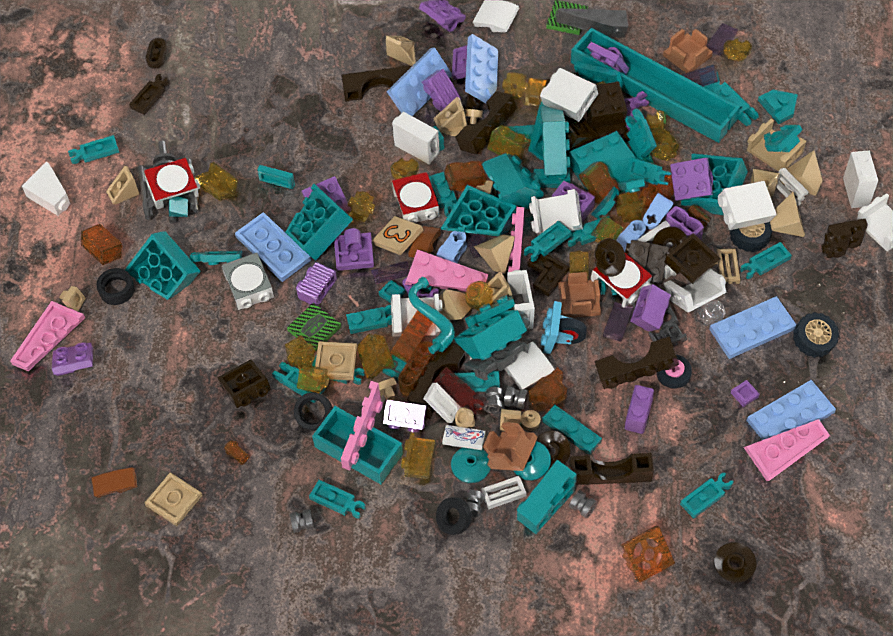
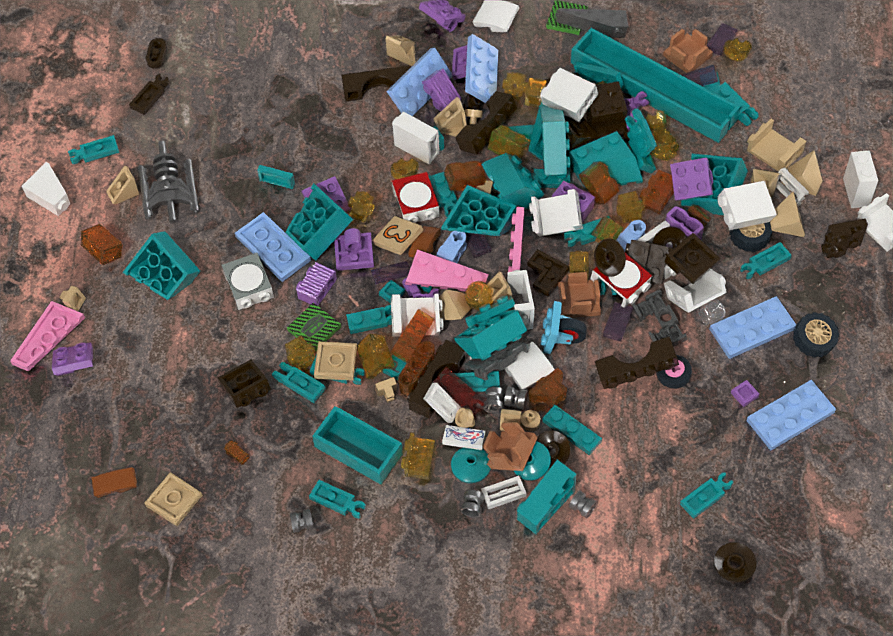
black tyre [97,268,135,305] -> none
panel [144,158,201,209] -> none
slope [169,196,188,217] -> none
teal plate [190,251,243,265] -> none
clear yellow bracket [195,162,238,201] -> none
black tyre [294,392,333,431] -> none
clear yellow brick [297,364,329,393] -> none
bright pink wing [341,381,383,470] -> none
bracket [383,399,427,432] -> none
teal animal [408,277,455,354] -> none
black tyre [436,497,471,535] -> none
tan slope [474,235,515,273] -> none
teal plate [524,221,571,262] -> none
dark brown arch [569,453,654,485] -> none
medium lavender plate [587,42,629,75] -> none
teal tile [591,187,619,219] -> none
teal hinge [616,179,645,193] -> none
clear orange piece [621,525,675,583] -> none
medium lavender brick [624,385,654,434] -> none
teal plate [627,157,671,185] -> none
medium lavender brick [630,284,671,332] -> none
light blue piece [642,193,674,229] -> none
tan tile [716,249,740,284] -> none
bright pink wing [744,419,830,481] -> none
teal plate [758,90,798,124] -> none
teal plate [763,125,802,152] -> none

